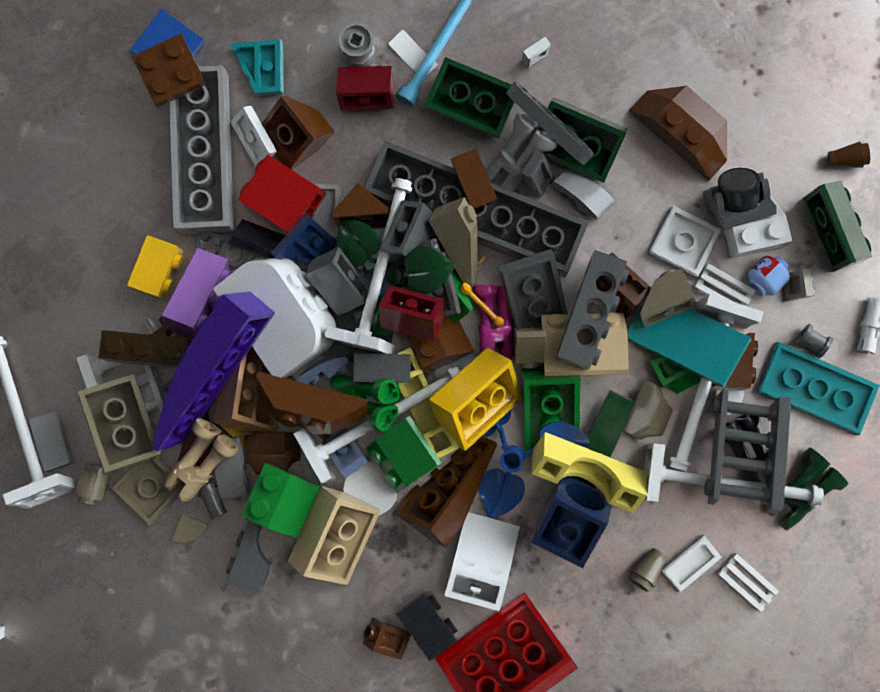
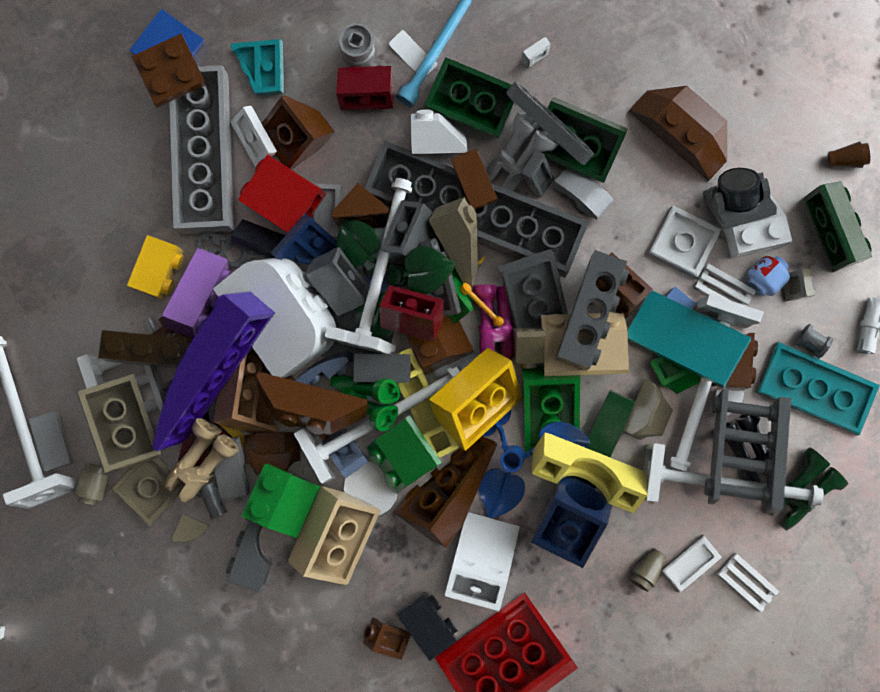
dark tan slope [640,268,696,328] -> none
none -> white slope [411,110,467,154]

